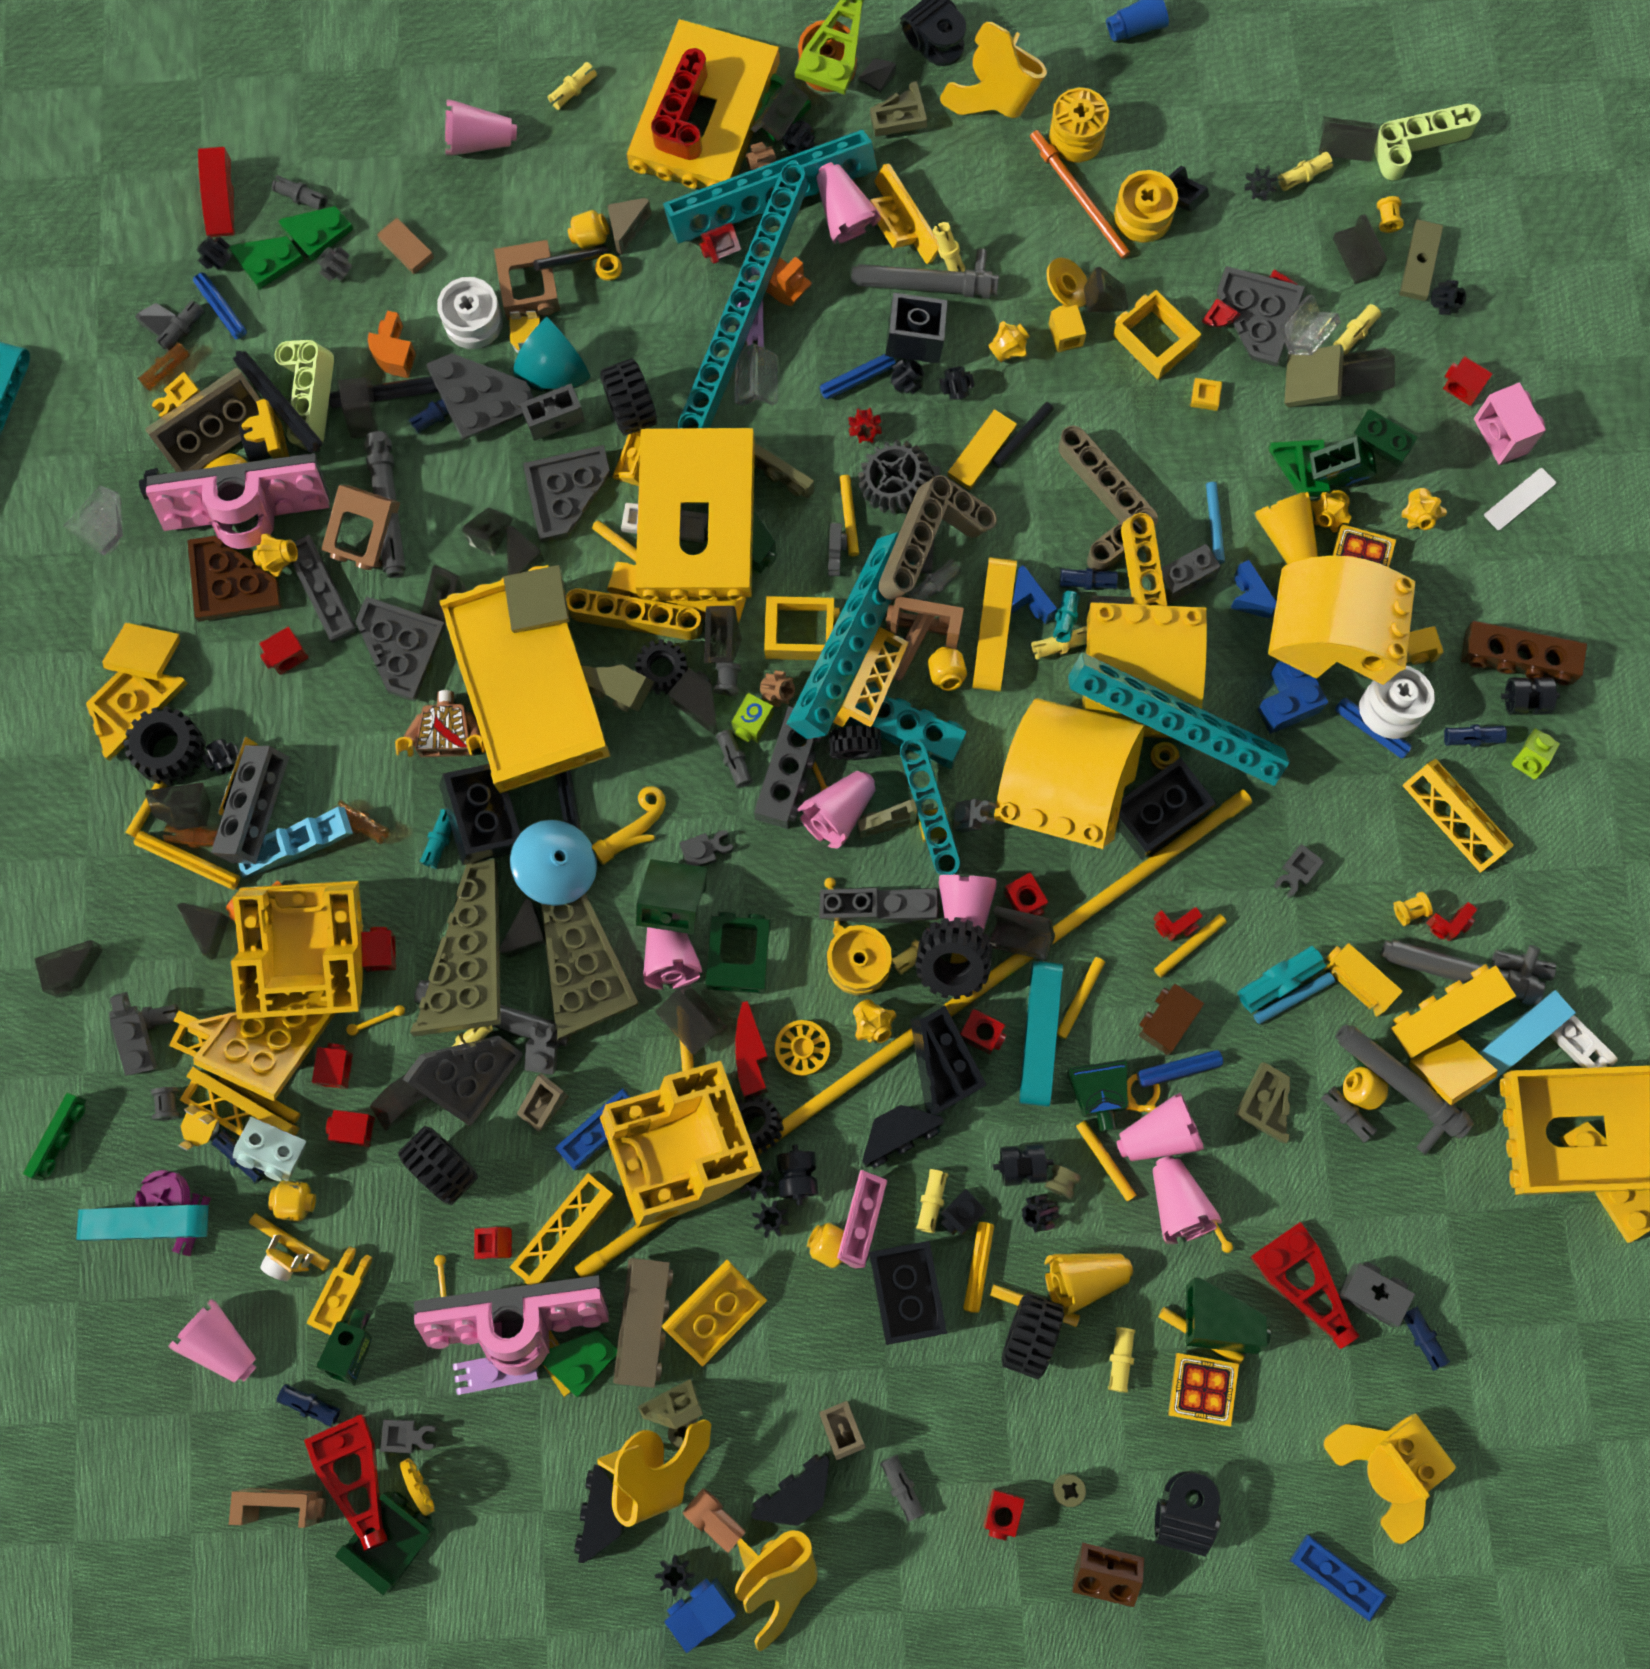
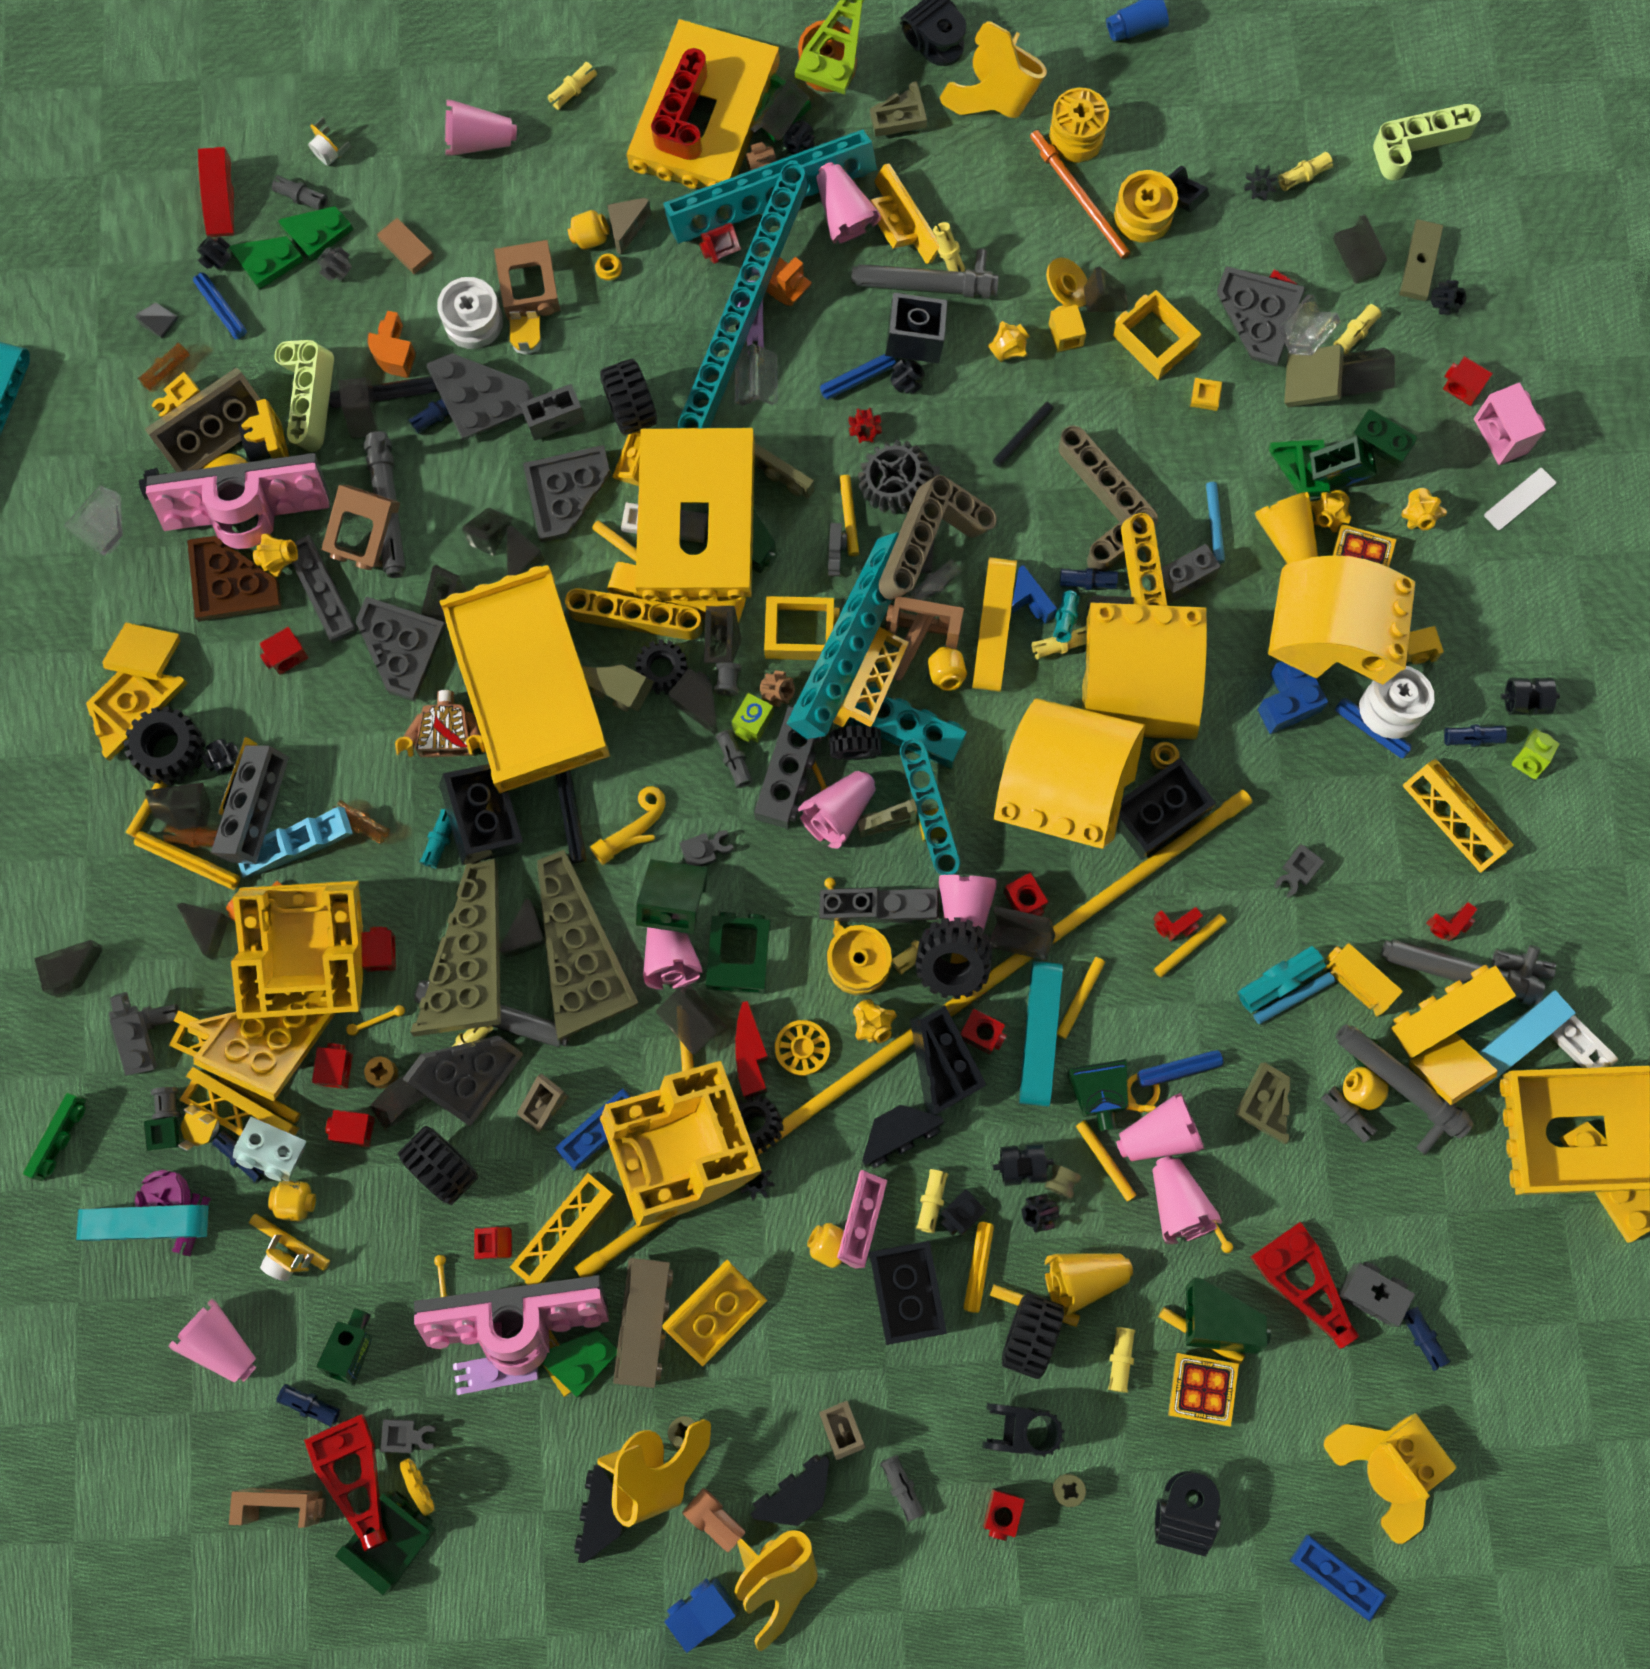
dark grey pin [155,300,205,352] -> none
black axle [233,351,323,453] -> none
yellow hinge [306,1246,373,1335] -> none
olive tile [503,565,570,633] -> none
medium azure dish [510,820,597,906] -> none
teal brick [514,317,591,391] -> none
dark grey plate [525,1021,558,1075] -> none
black bar [533,246,609,271] -> none
olive wing [638,1379,703,1429] -> none
black gear [655,1554,695,1597] -> none
black gear [752,1201,789,1238] -> none
black wheel [776,1144,819,1206] -> none
dark grey slope [859,58,896,93] -> none
black gear [939,366,975,400] -> none
yellow tile [947,409,1017,490] -> none
dark grey plate [953,799,997,833] -> none
teal brick [1068,652,1290,786] -> none
reddish brown brick [1072,1542,1144,1607] -> none
reddish brown brick [1138,983,1205,1056] -> none
red tile [1201,298,1241,327] -> none
blue slope [1231,560,1276,618] -> none
clear smoke panel [1318,116,1379,161] -> none
yellow bush [1377,196,1404,233] -> none
yellow bush [1393,891,1433,926] -> none
reddish brown brick [1460,621,1587,686] -> none
none -> dark green tile [144,1117,180,1151]
none -> piece [308,117,351,166]
none -> pearl gold wheel [364,1056,399,1089]
none -> black piece [982,1403,1065,1457]

